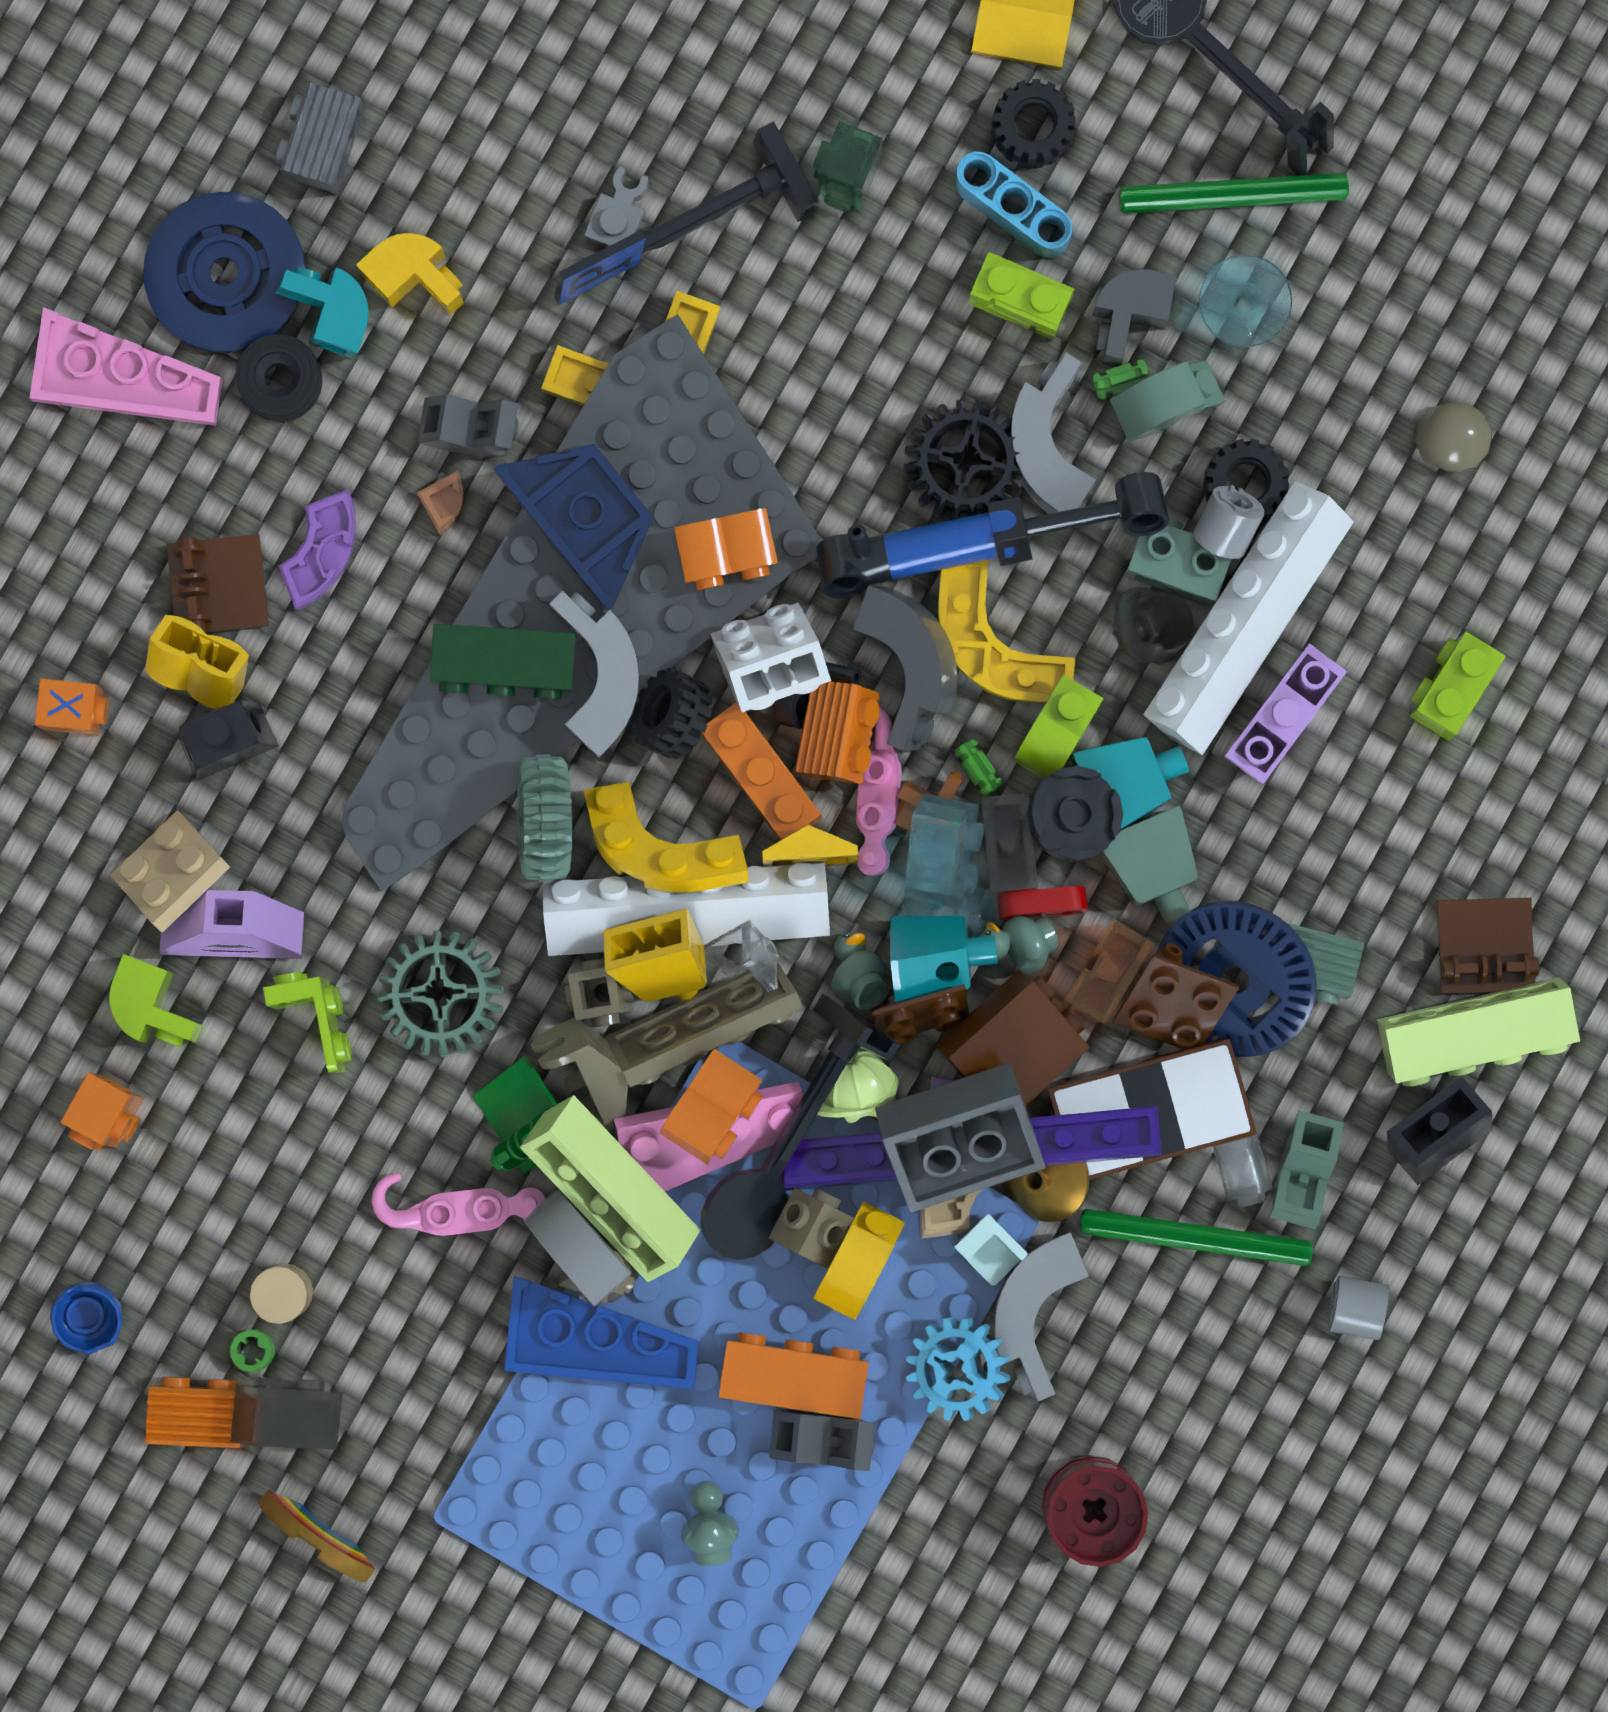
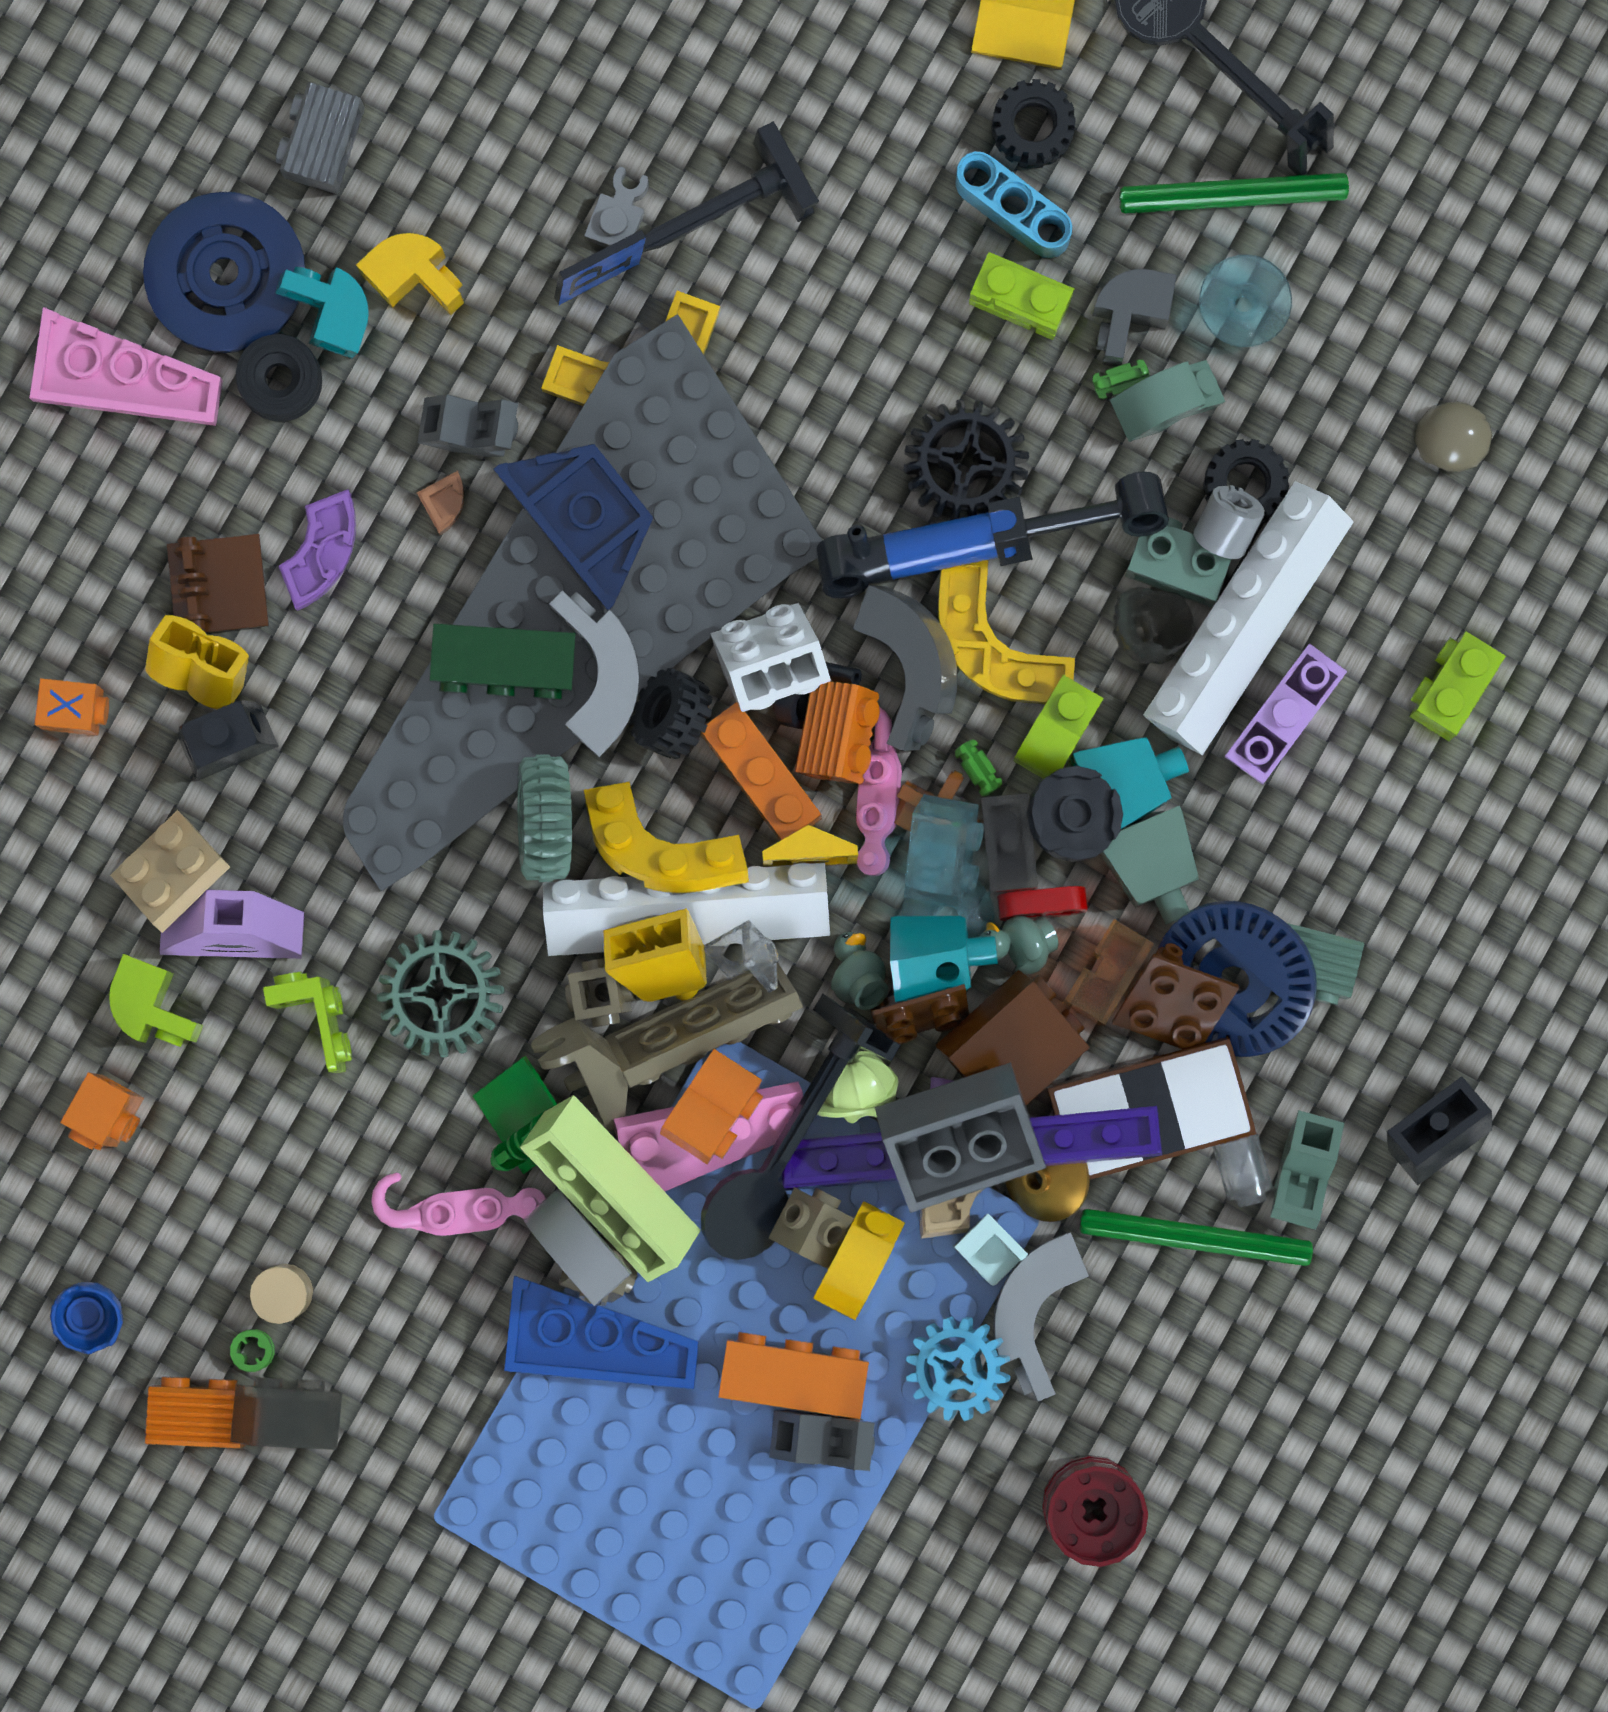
pearl gold tile [258,1490,375,1582] -> none
orange brick [674,508,778,591] -> none
sand green animal [681,1481,739,1566] -> none
clear green brick [813,121,883,212] -> none
light grey arch [1010,352,1096,514] -> none
light grey piece [1328,1276,1389,1340] -> none
yellowish green brick [1377,978,1580,1086] -> none
reddish brown hinge [1437,897,1539,994] -> none

